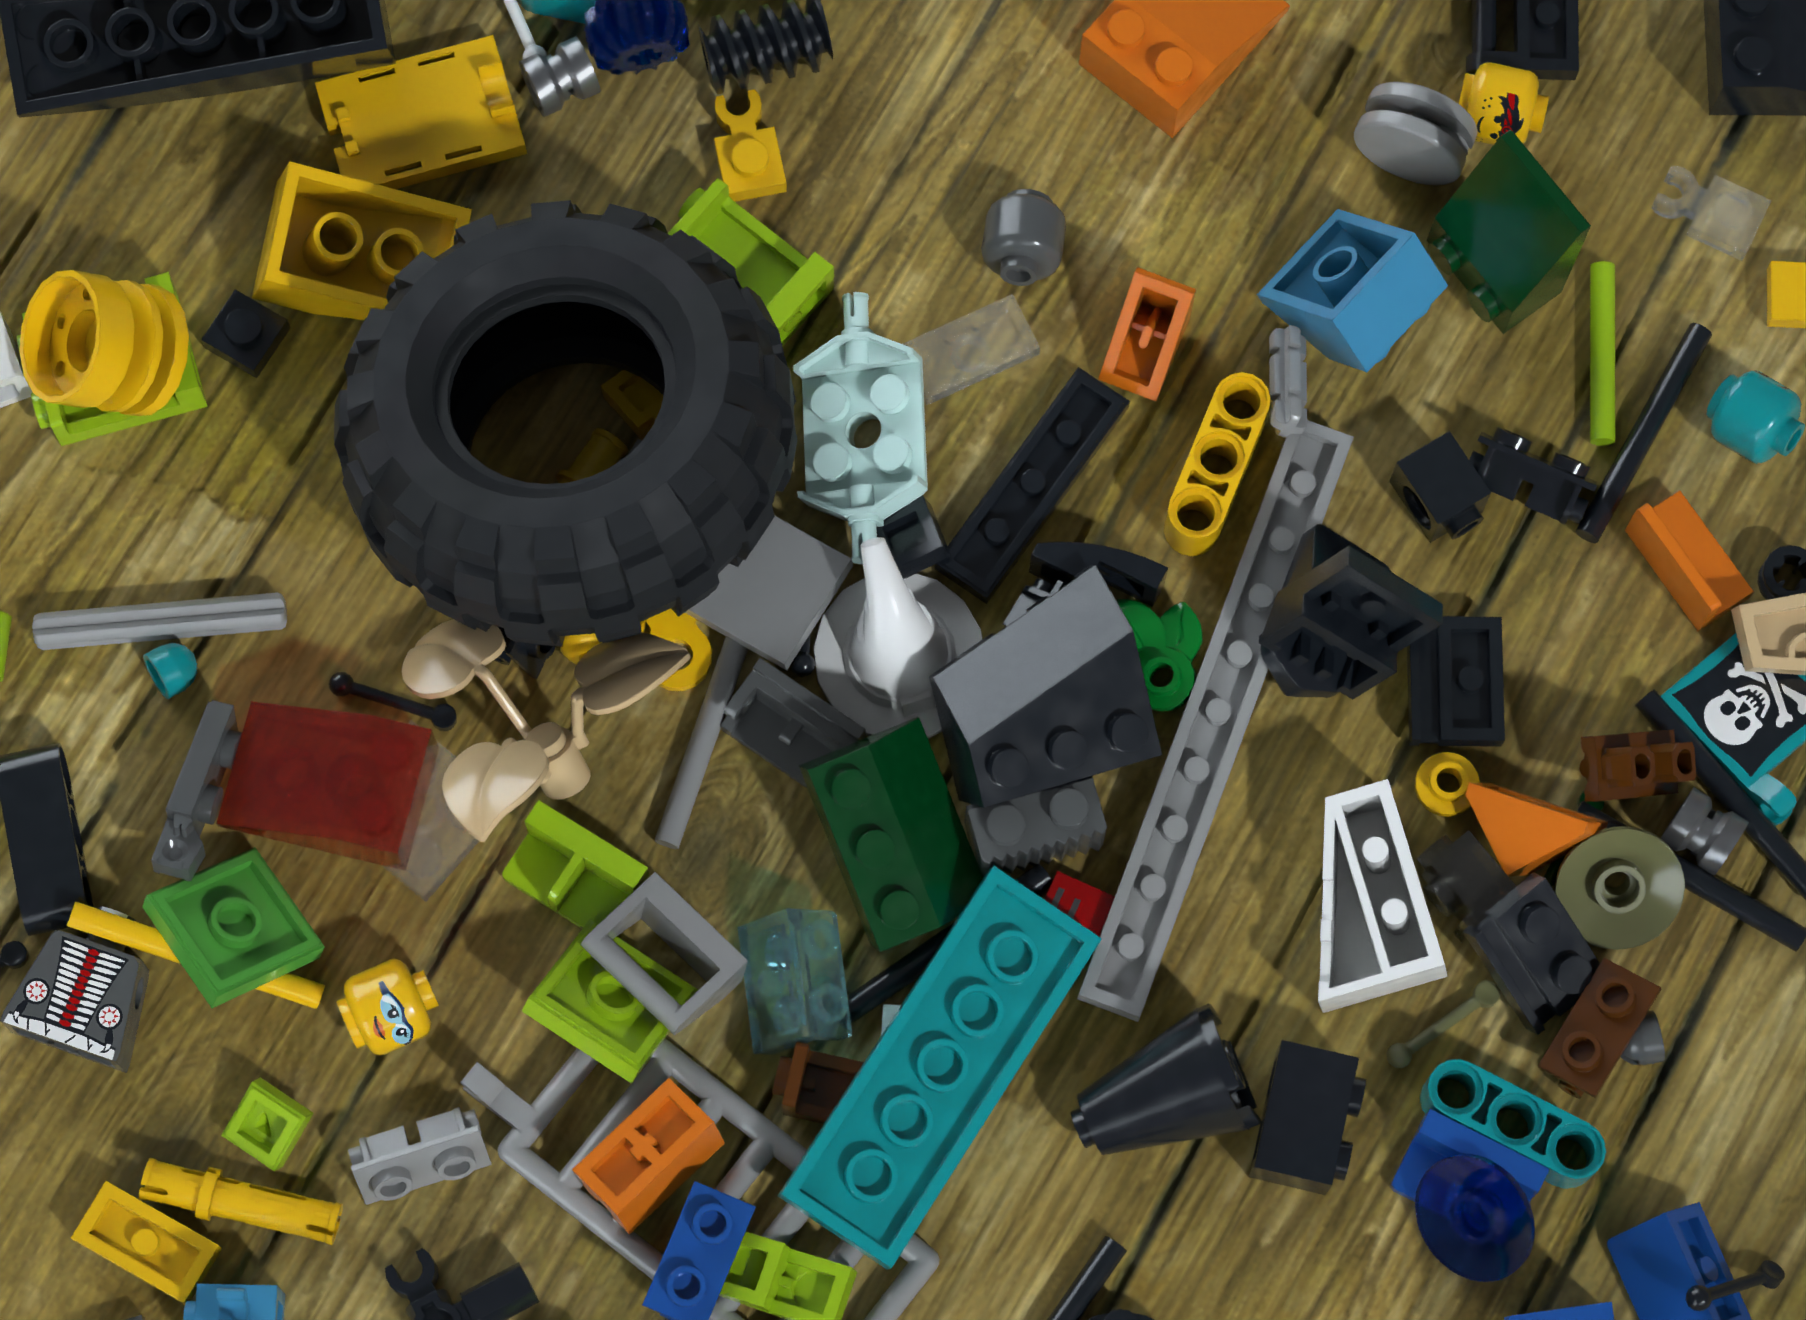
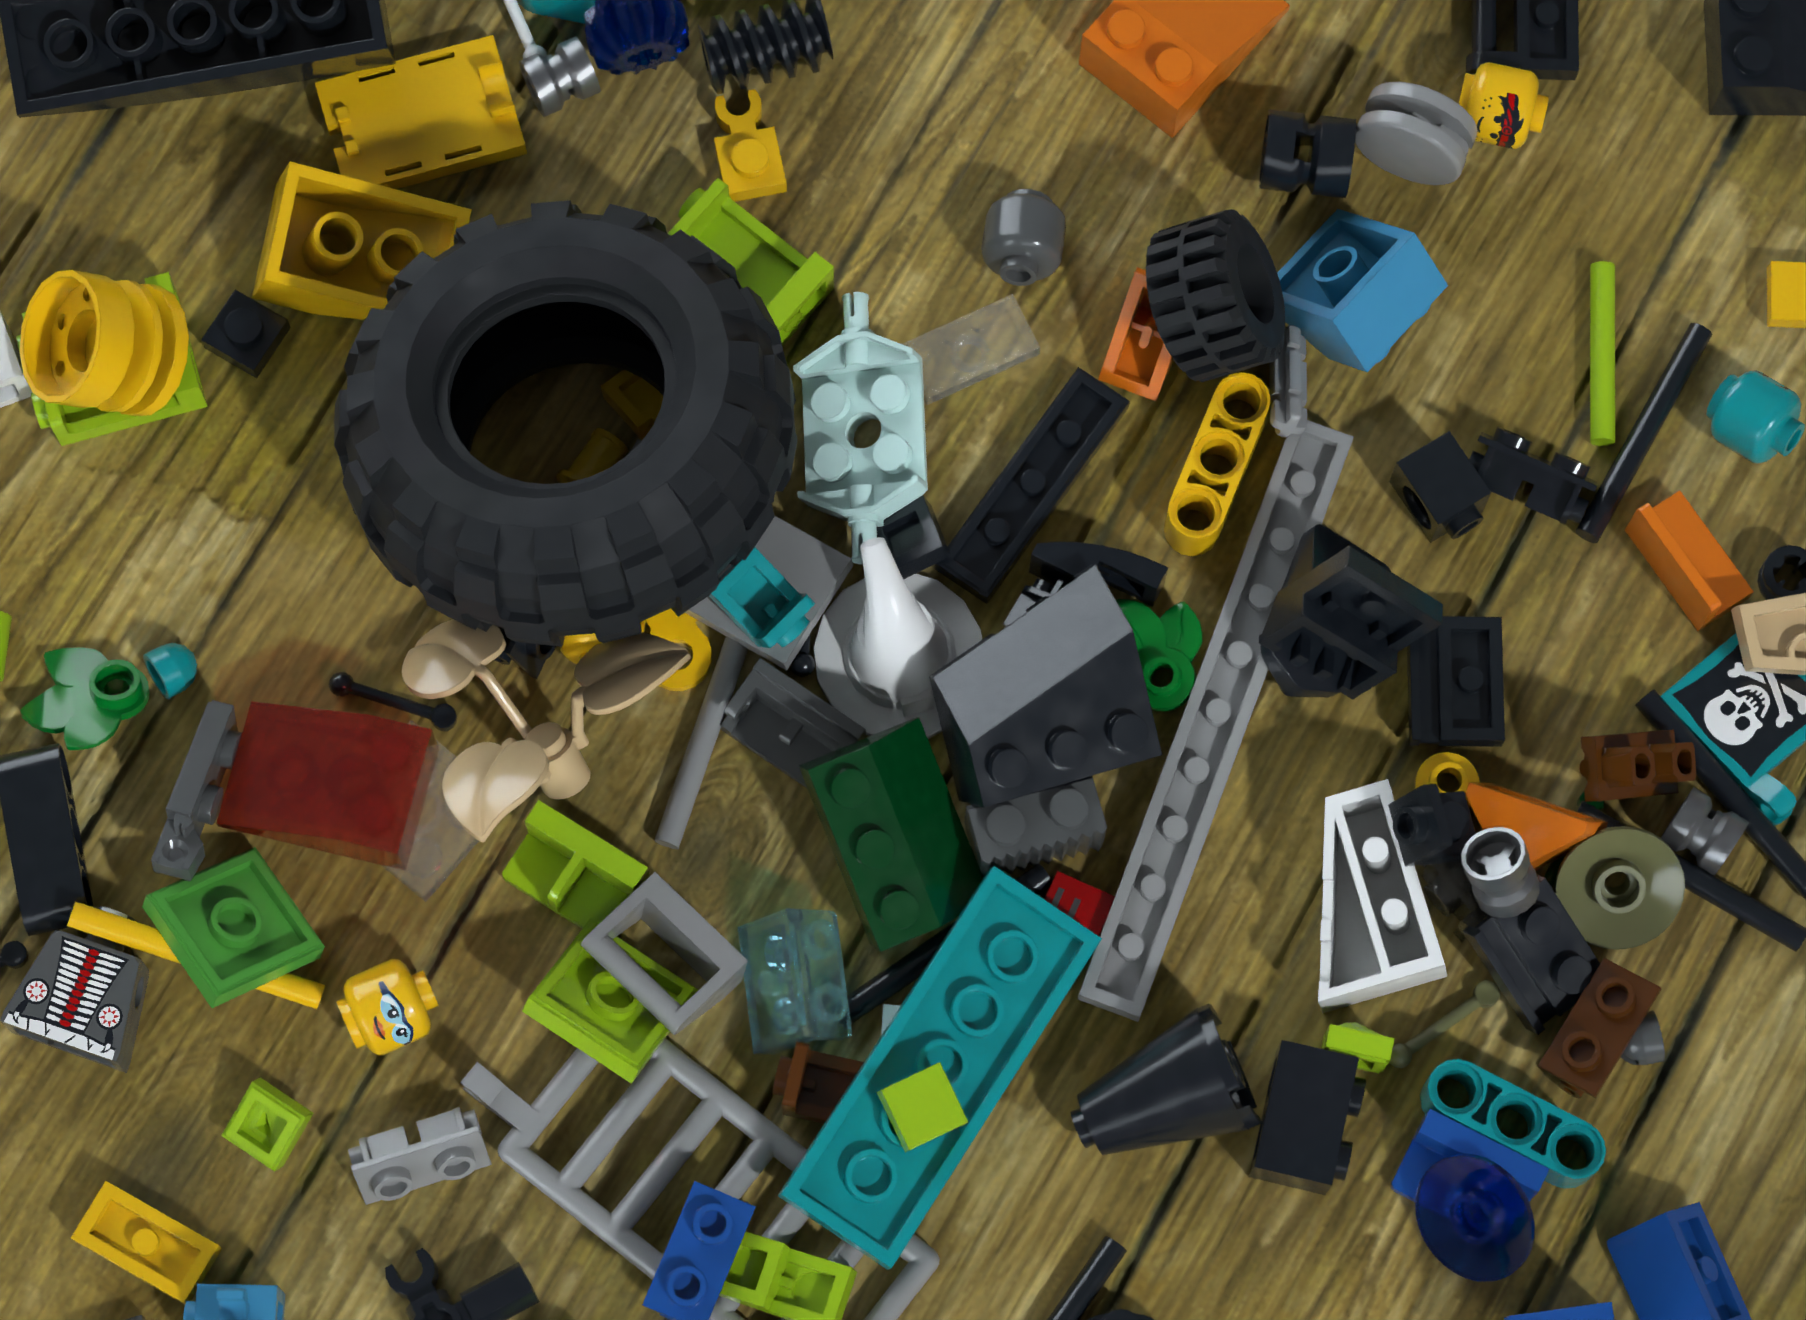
light grey axle [32,592,287,650] -> none
yellow pin [139,1158,343,1245] -> none
orange hinge [572,1078,725,1235] -> none
dark green slope [1427,129,1591,334] -> none
clear plate [1651,166,1772,261] -> none
black hinge [1685,1260,1785,1311] -> none
none -> green plate [20,647,150,750]
none -> teal bracket [709,547,815,648]
none -> lime tile [877,1062,968,1152]
none -> black tyre [1146,209,1285,382]
none -> black wheel [1259,109,1356,198]
none -> lime tile [1321,1022,1395,1074]
none -> black bracket [1388,784,1476,867]
none -> flat silver wheel [1461,827,1540,918]

